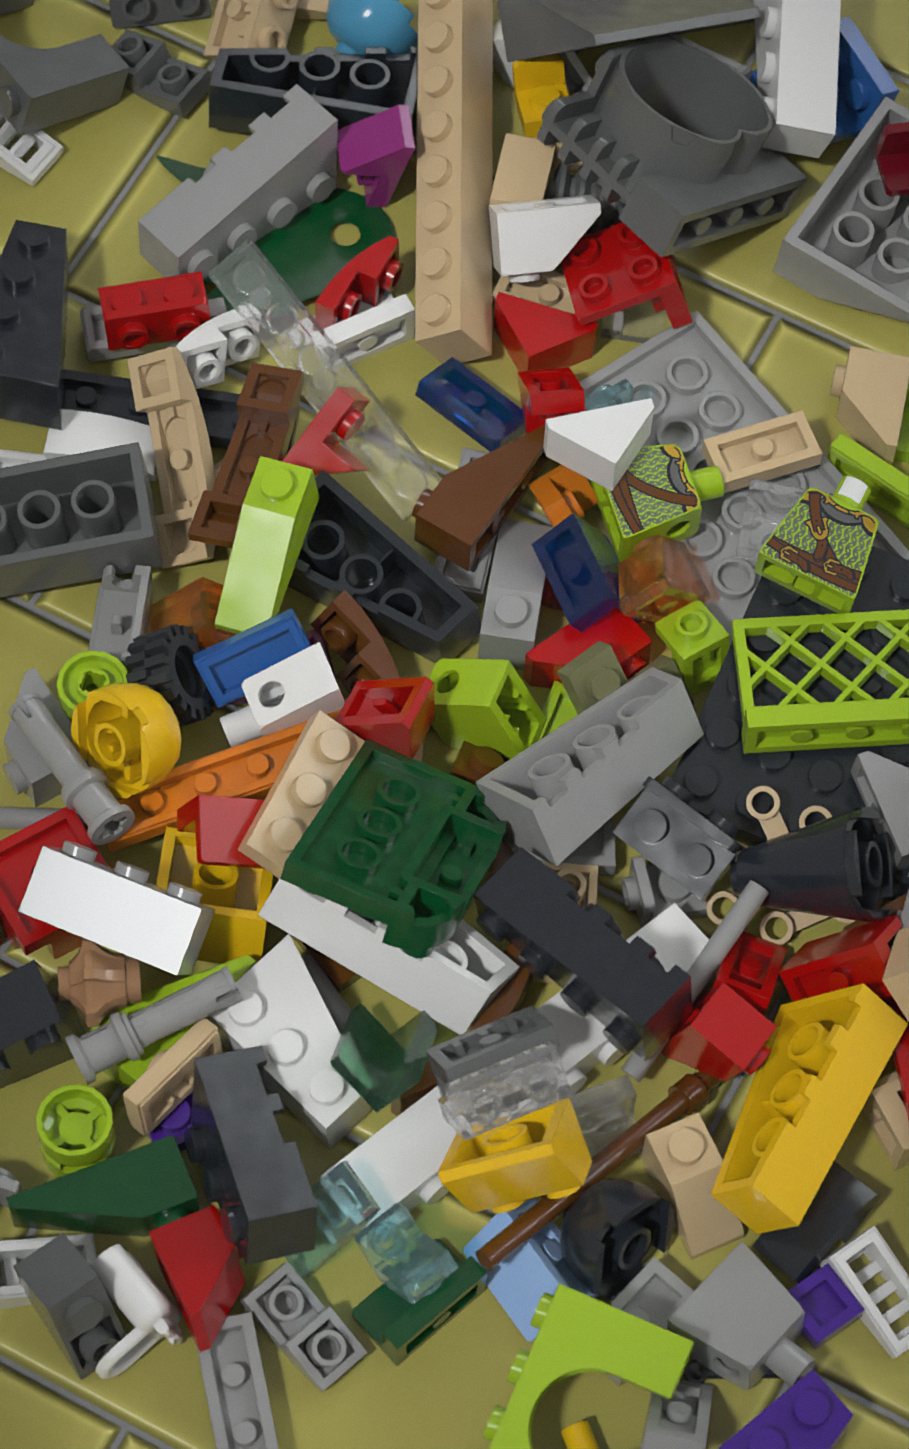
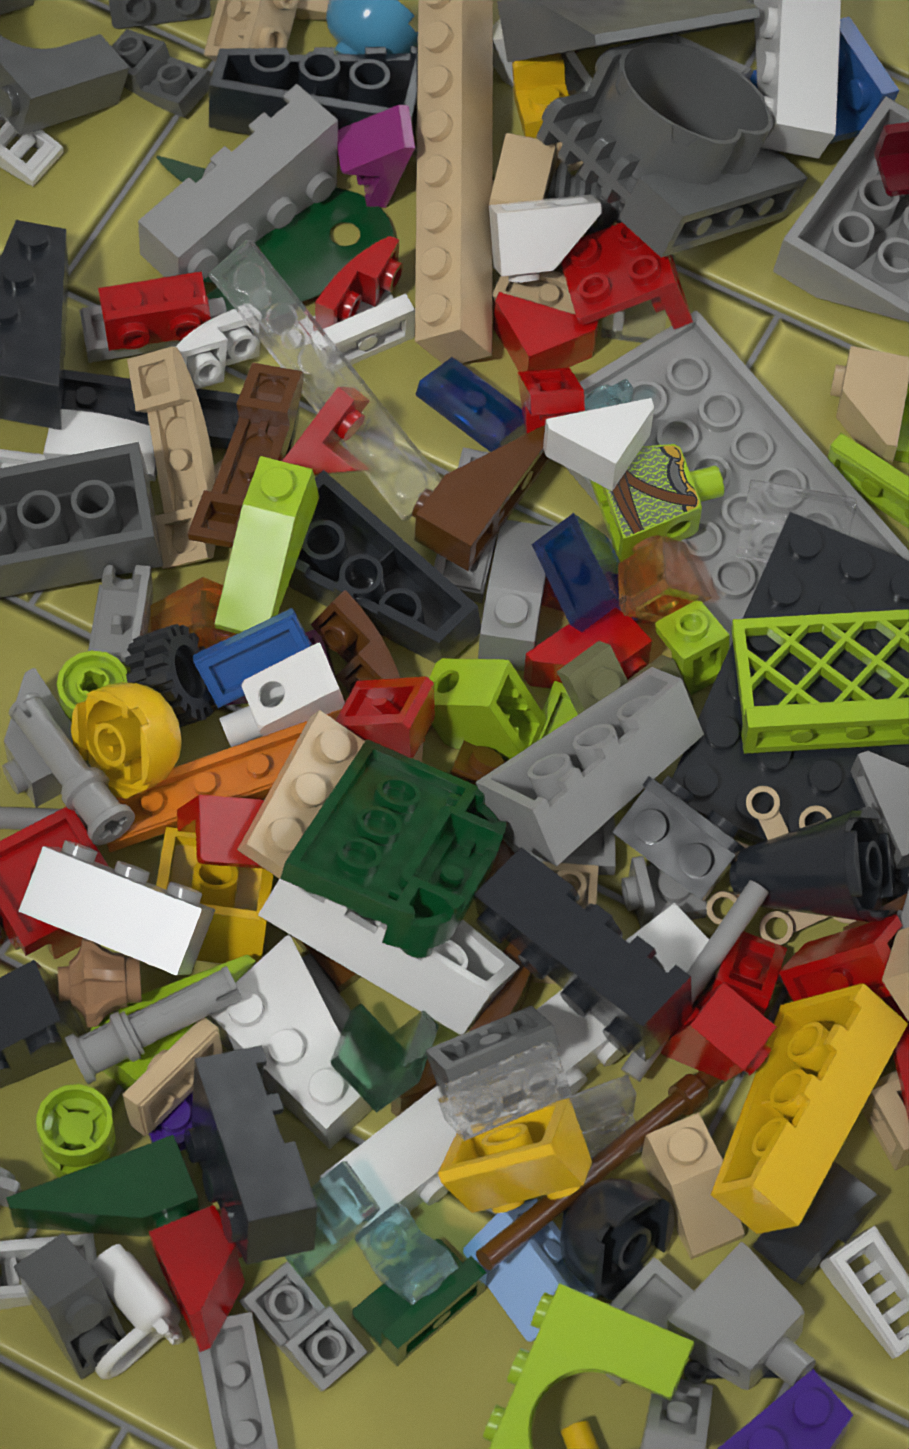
orange bracket [528,464,598,550] -> none
tan plate [701,410,823,493] -> none
torso [754,476,879,613] -> none
dark purple plate [788,1263,864,1350] -> none

